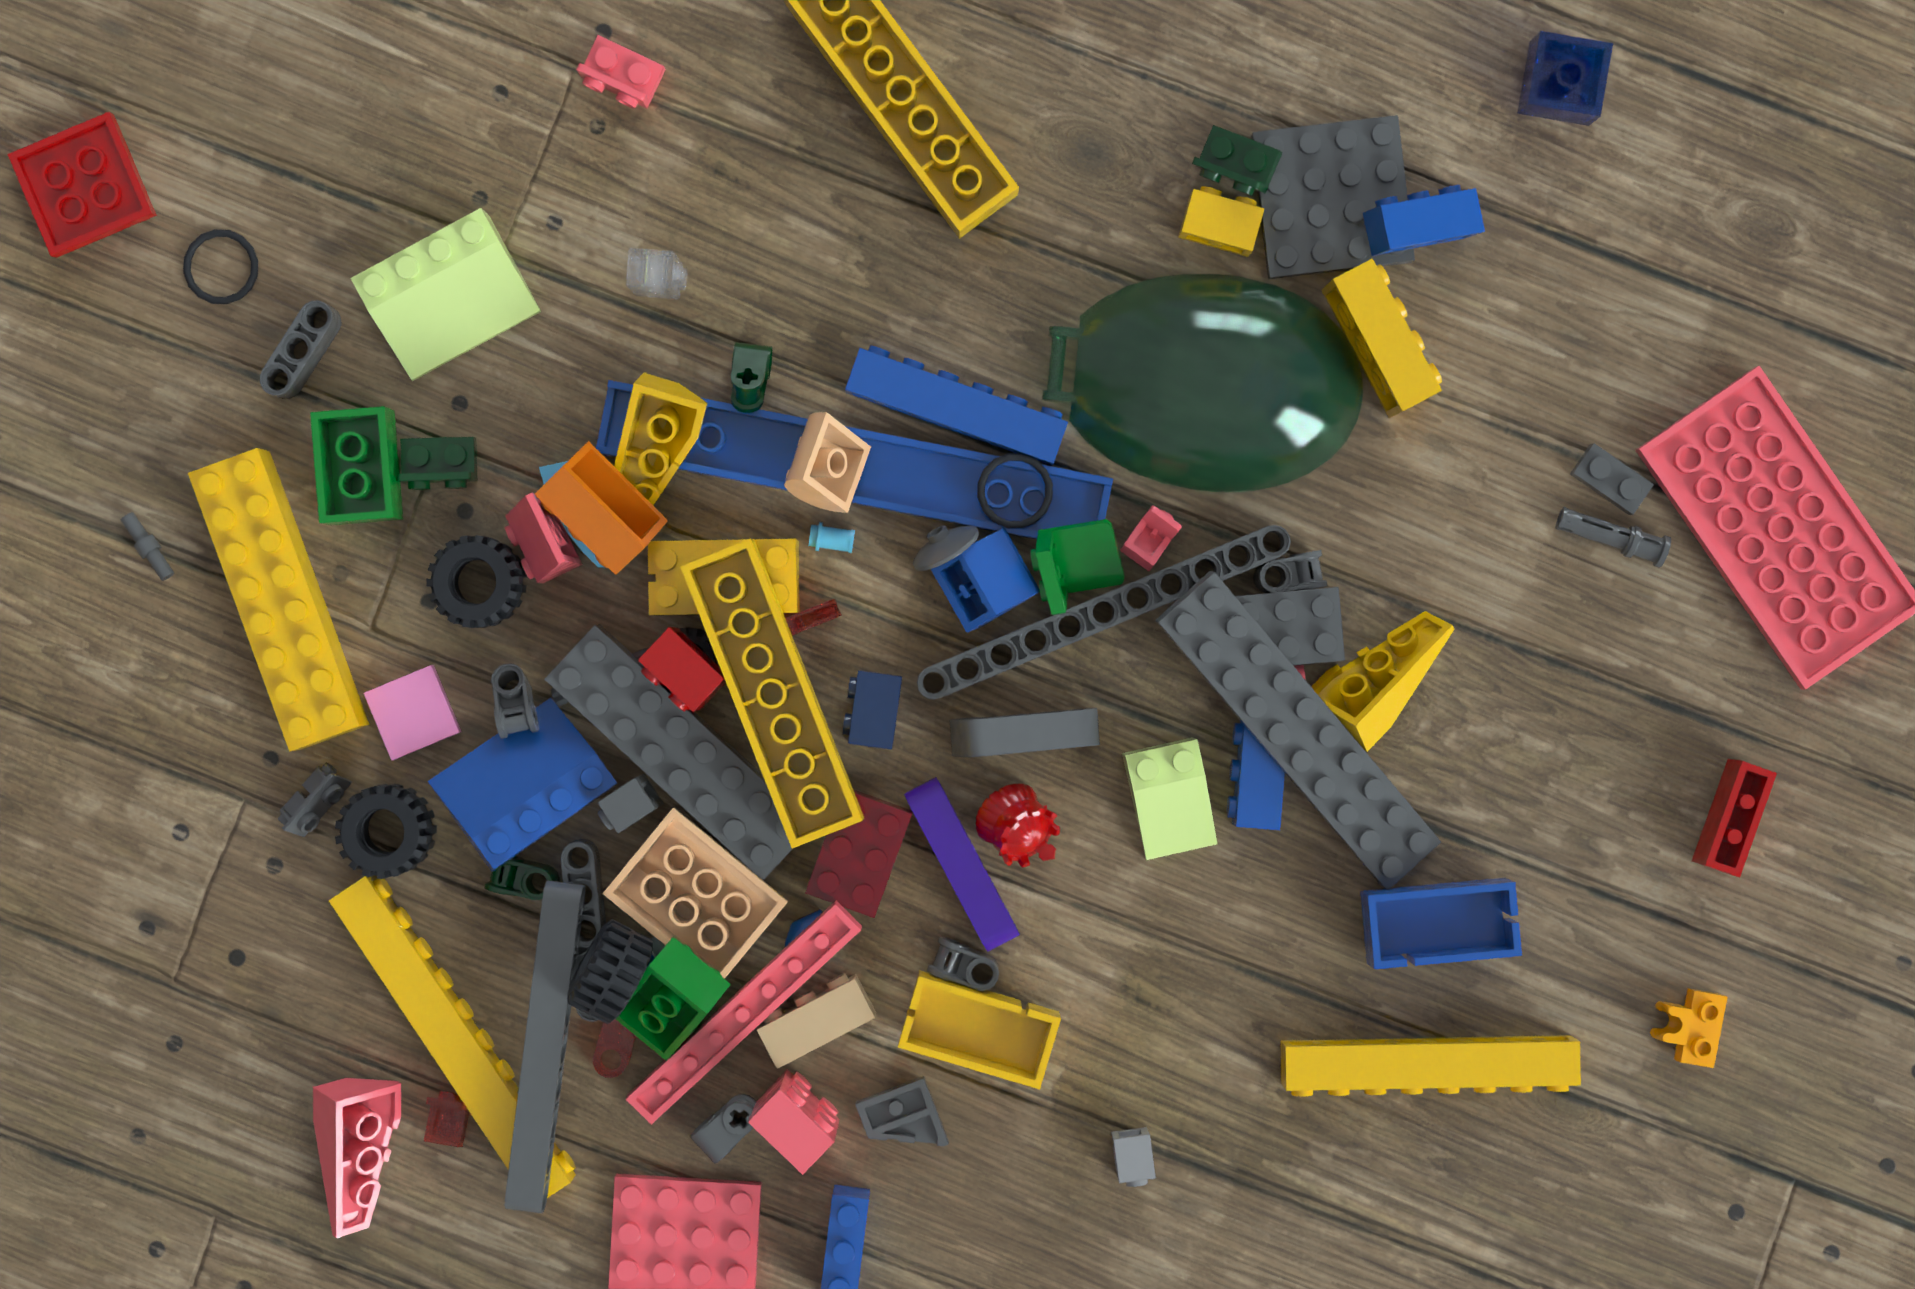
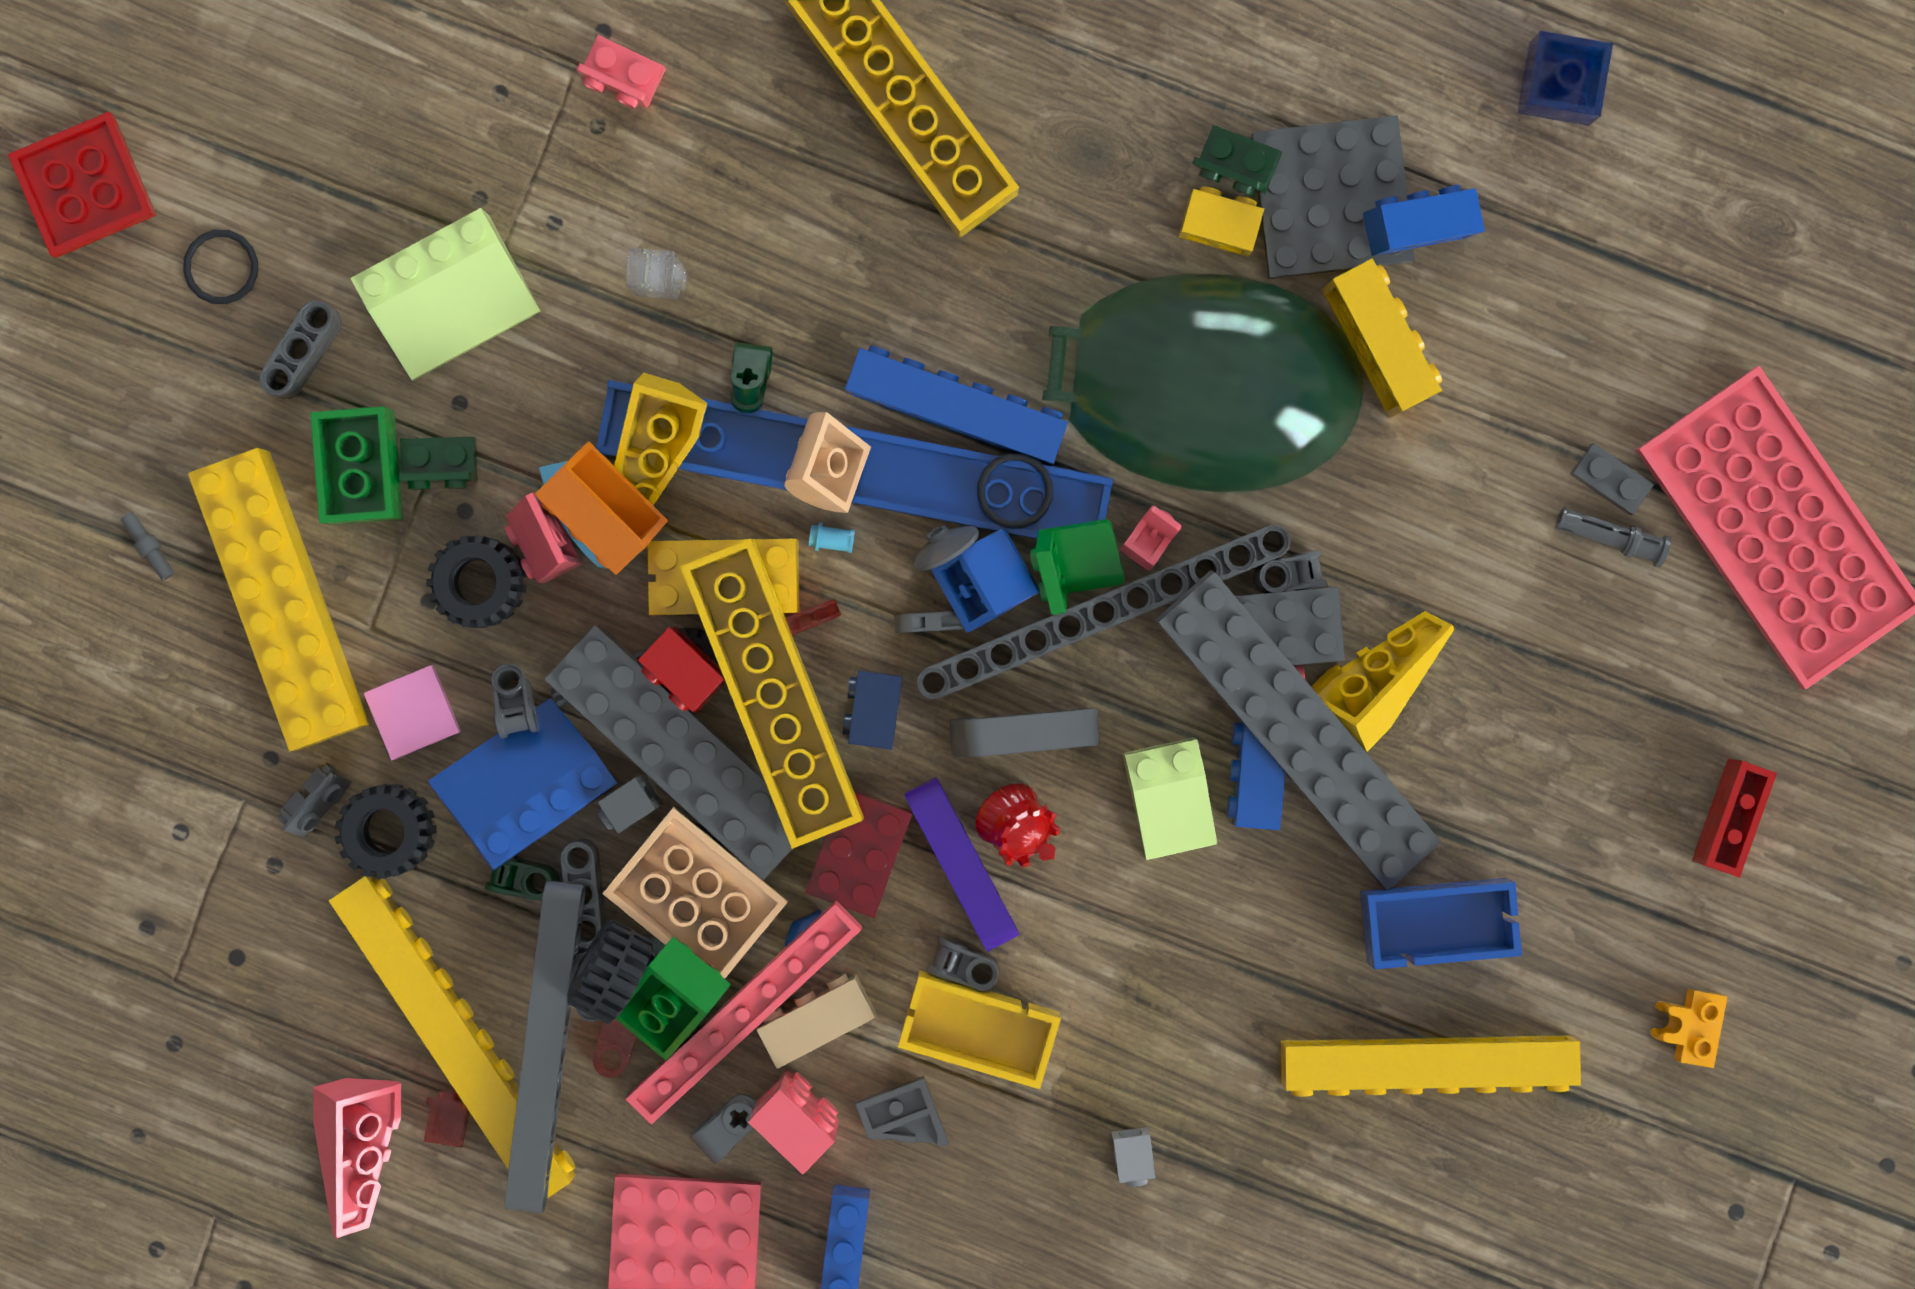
none -> dark grey piece [894,611,964,633]

